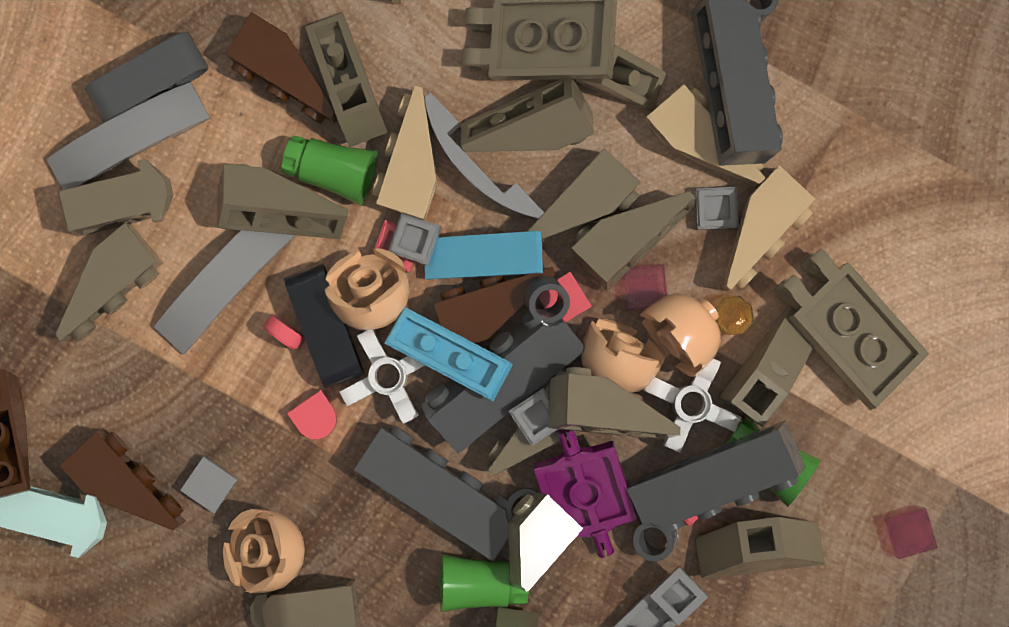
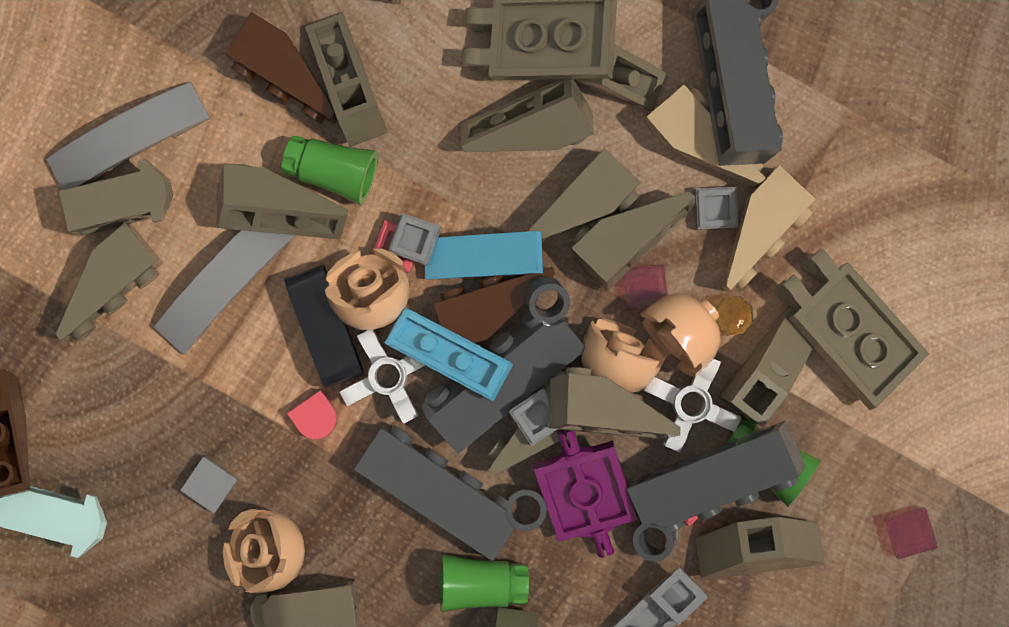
reddish brown slope [59,430,186,530] -> none
dark grey beam [84,32,209,123] -> none
coral tile [263,314,305,350] -> none
tan slope [372,86,438,220] -> none
light grey slope [424,92,544,221] -> none
slope [508,492,583,592] -> none
coral tile [538,272,592,322] -> none

